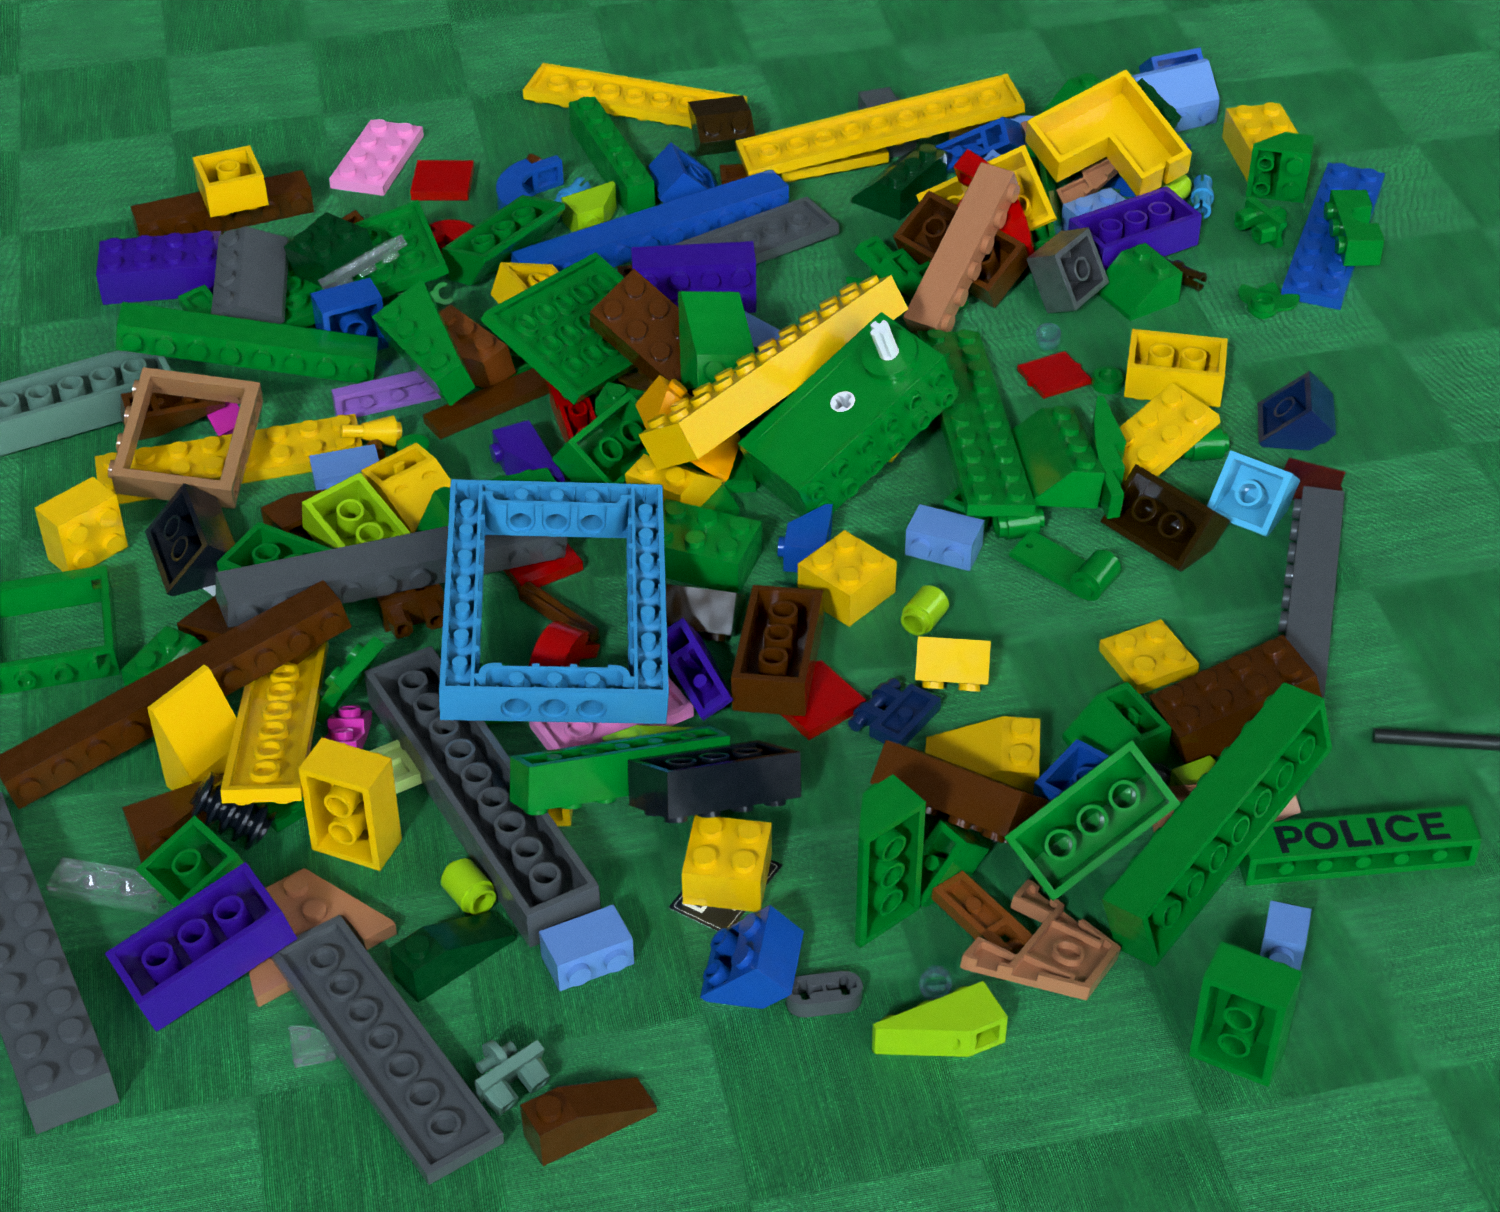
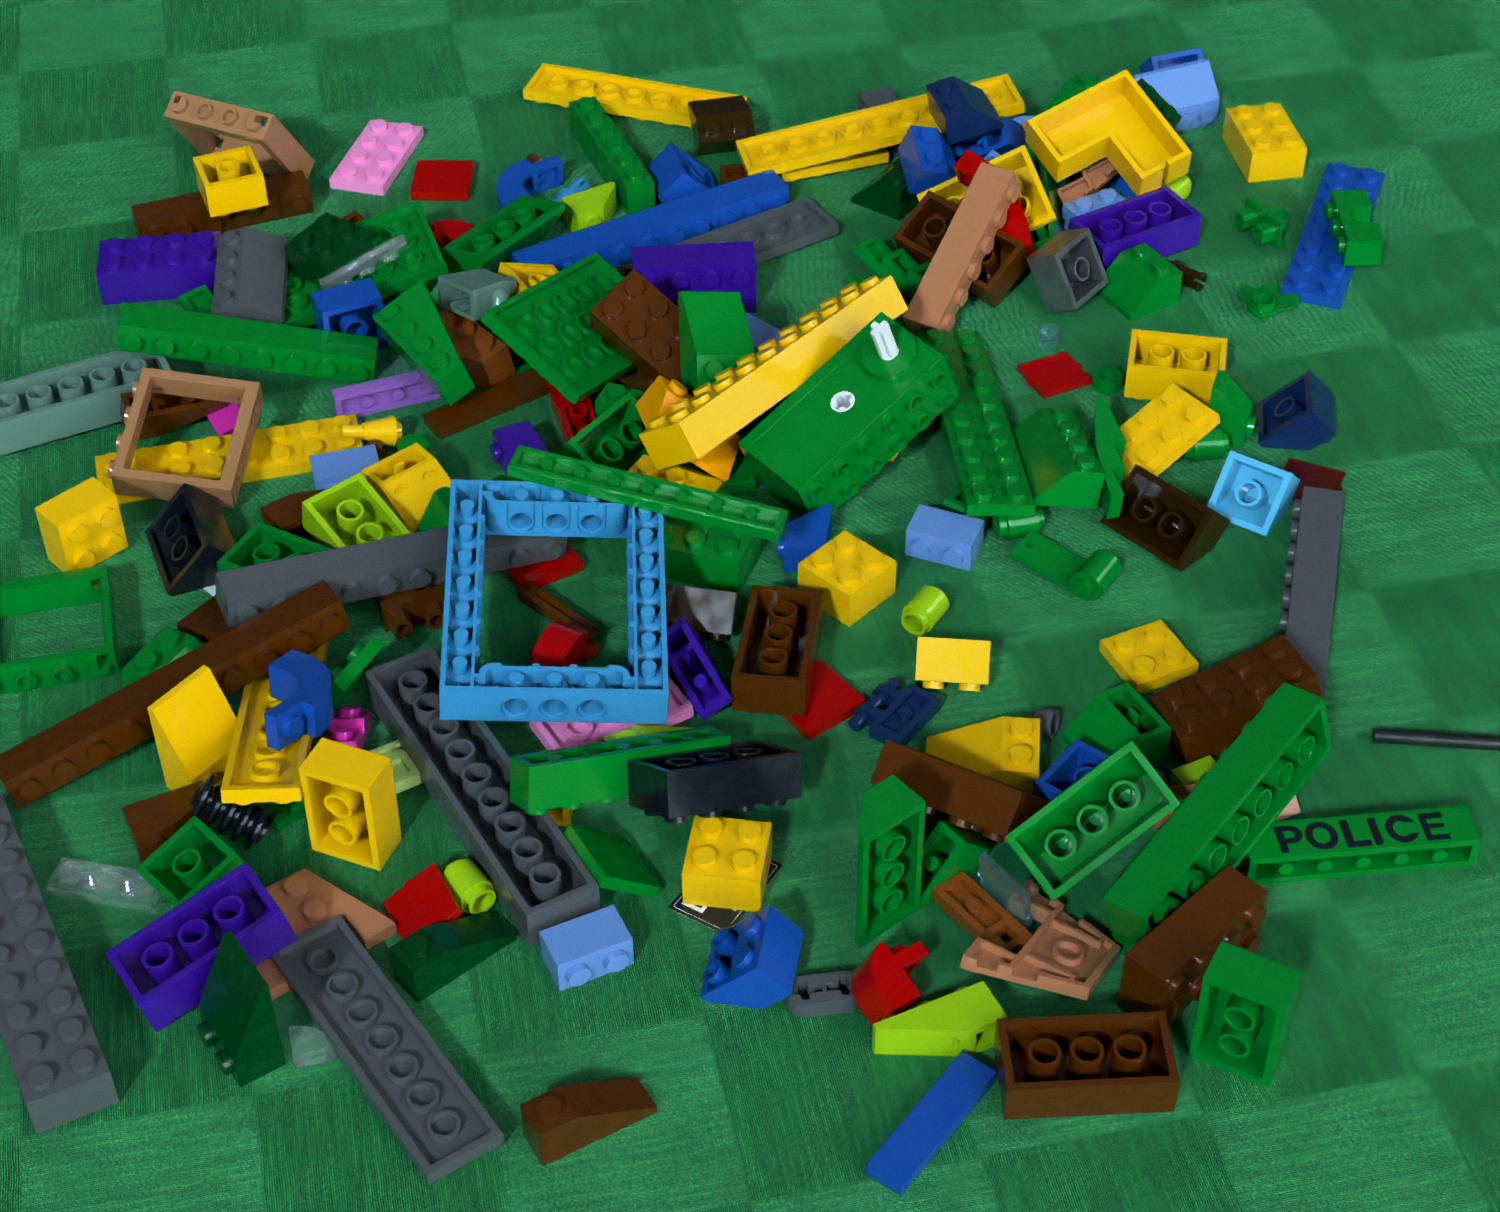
sand green hips [473,1039,551,1116] -> none
clear light blue hinge [919,965,953,1000] -> none
dark azure pin [1191,174,1214,219] -> none
green slope [1246,132,1314,203] -> none
medium blue brick [1259,900,1312,970] -> none
none -> medium nougat window [163,90,315,180]
none -> dark green slope [197,930,286,1088]
none -> blue arch [264,649,334,751]
none -> red piece [383,863,463,940]
none -> sand green torso [438,268,517,356]
none -> green tile [507,445,788,542]
none -> green tile [563,825,662,898]
none -> red brick [851,941,929,1027]
none -> blue tile [865,1051,997,1196]
none -> blue slope [898,125,957,194]
none -> dark blue slope [926,76,1003,145]
none -> clear light blue piece [977,851,1034,934]
none -> reddish brown brick [993,1011,1180,1120]
none -> dark grey hinge [1031,708,1060,739]
none -> reddish brown brick [1117,865,1268,1025]
none -> green slope [1209,370,1257,448]

